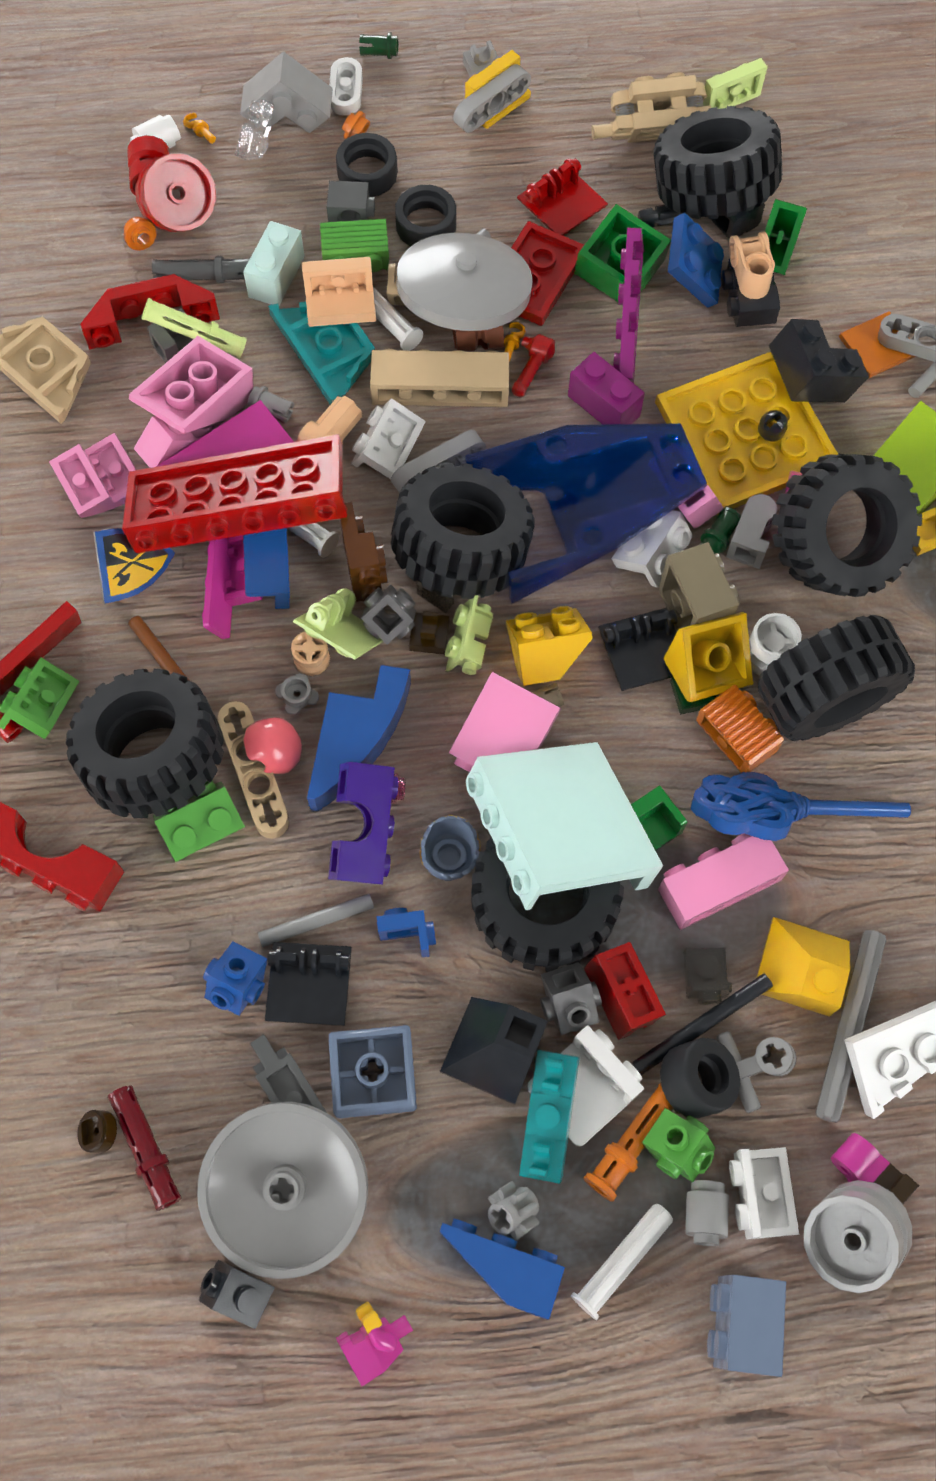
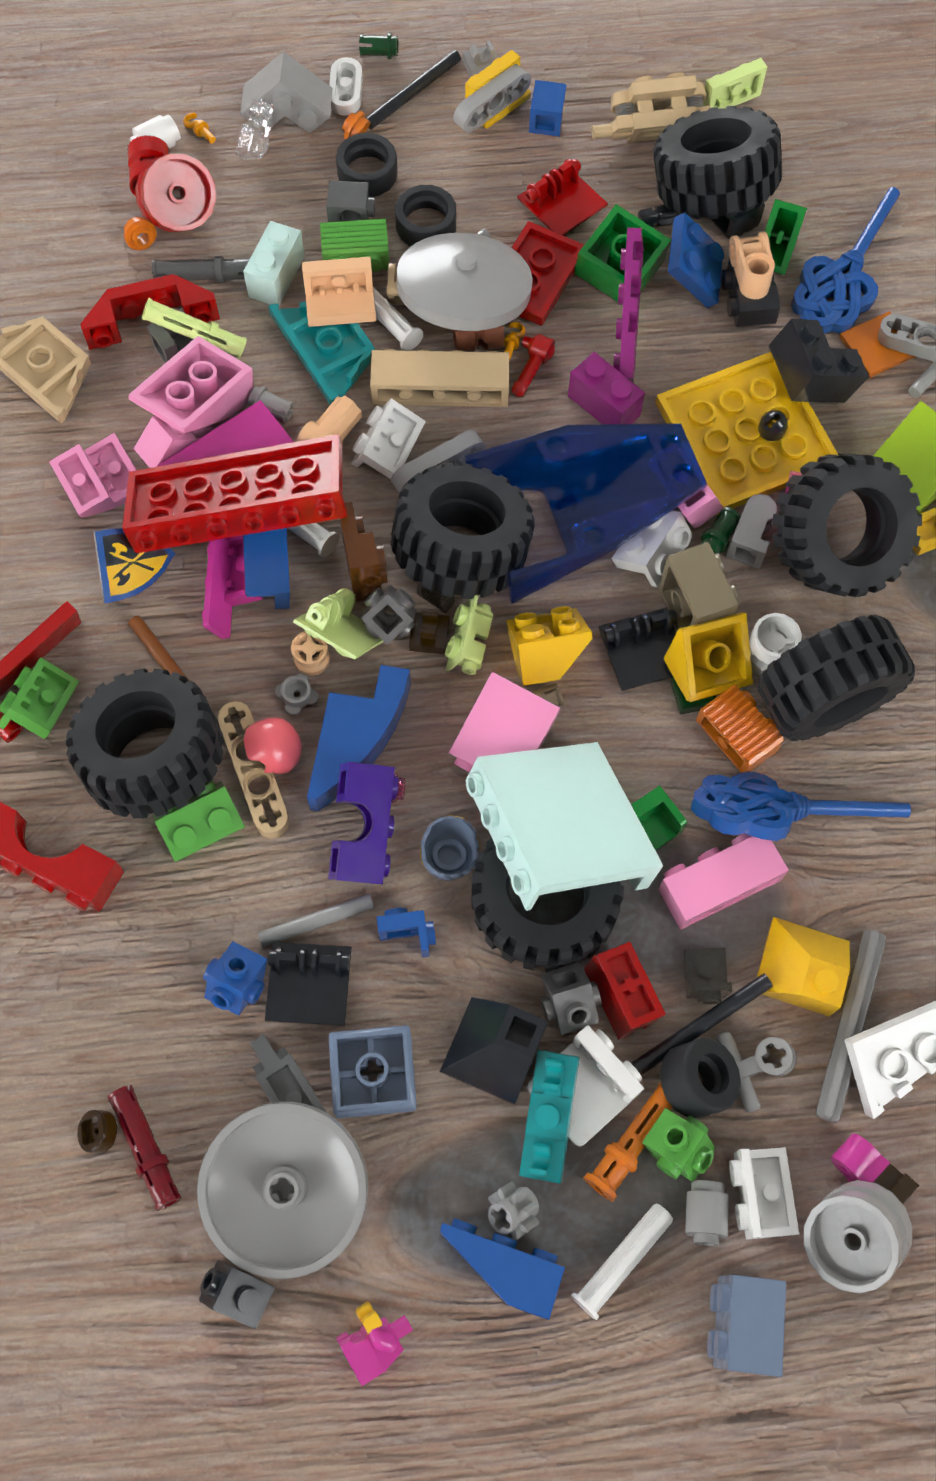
none -> black bar [365,50,461,130]
none -> blue panel [529,80,566,137]
none -> blue piece [791,187,900,334]

